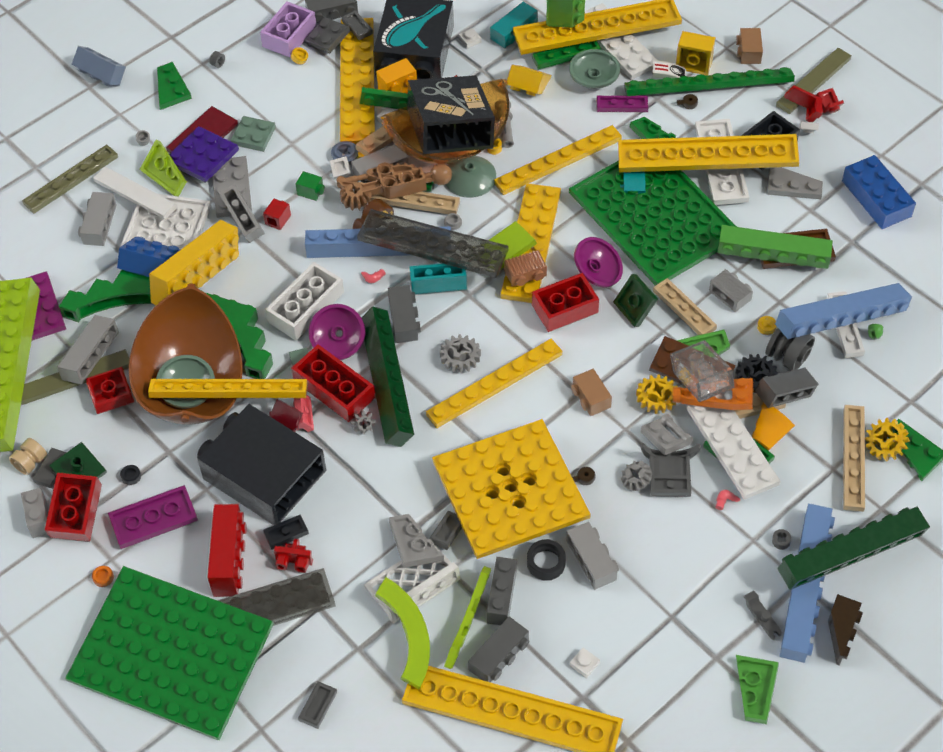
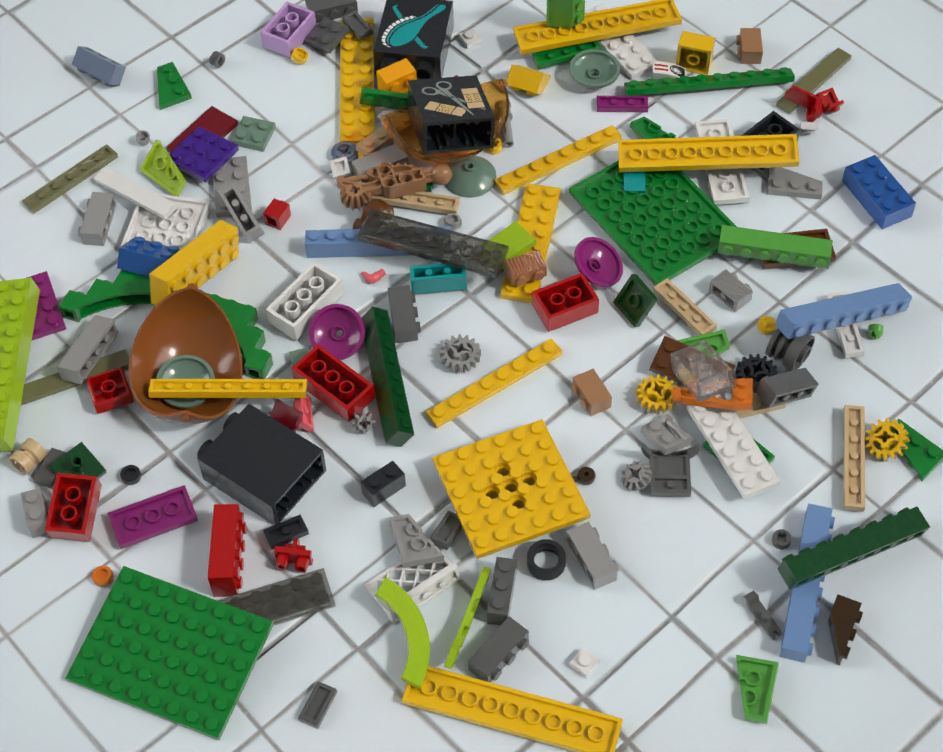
green brick [295,171,325,201] -> none
teal brick [490,1,538,49] -> none
dark brown piece [677,94,698,109] -> none
coral animal [715,489,740,510] -> none
light orange slope [752,403,795,450] -> none
none -> black brick [361,461,406,507]

